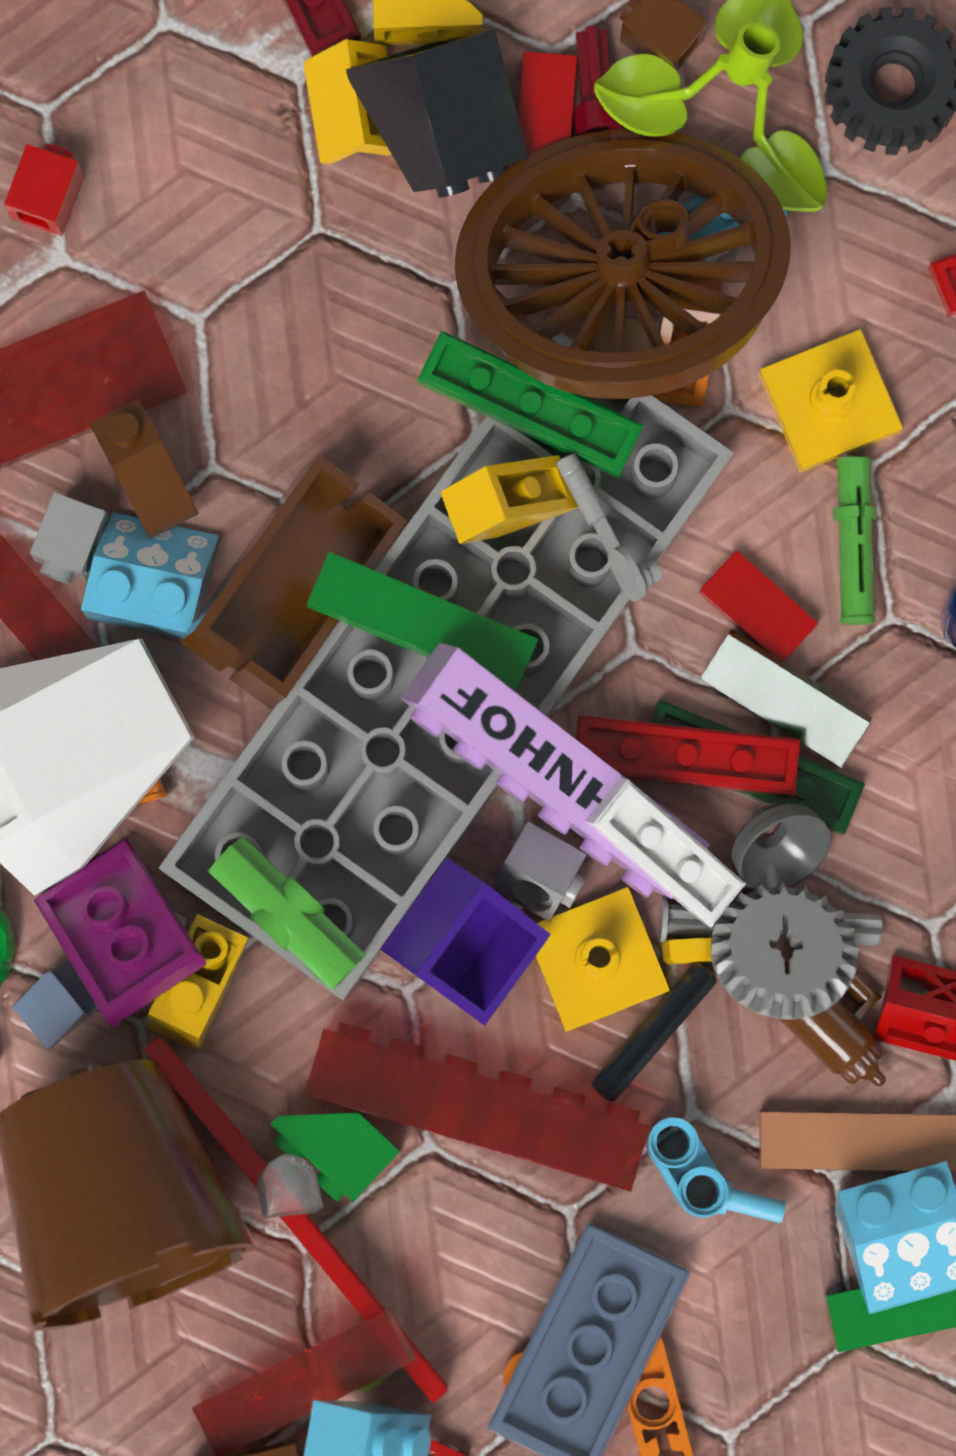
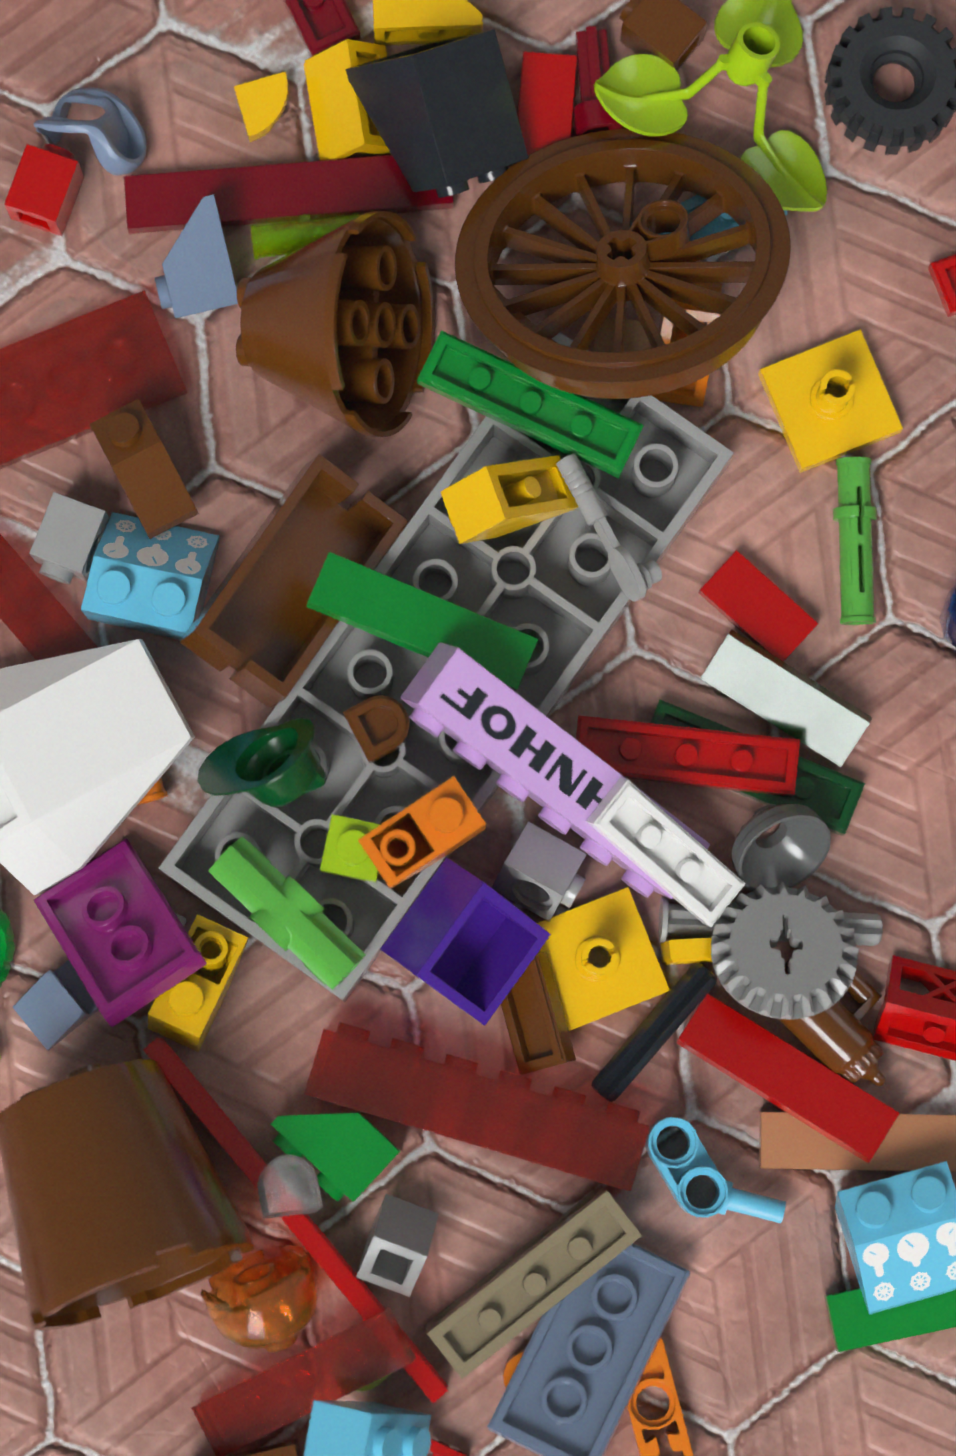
none -> sand blue piece [33,88,146,176]
none -> dark red tile [124,155,453,234]
none -> sand blue slope [155,194,238,318]
none -> dark green piece [197,717,327,808]
none -> clear orange cylinder [200,1245,319,1352]
none -> yellow tile [234,71,289,142]
none -> reddish brown cone [236,211,434,437]
none -> clear neon green pin [250,213,359,260]
none -> lime plate [320,814,381,883]
none -> reddish brown tile [343,696,410,764]
none -> light grey brick [356,1194,439,1297]
none -> orange slope [358,776,486,889]
none -> dark tan fence [424,1185,642,1379]
none -> reddish brown tile [501,951,576,1075]
none -> red tile [677,994,900,1164]

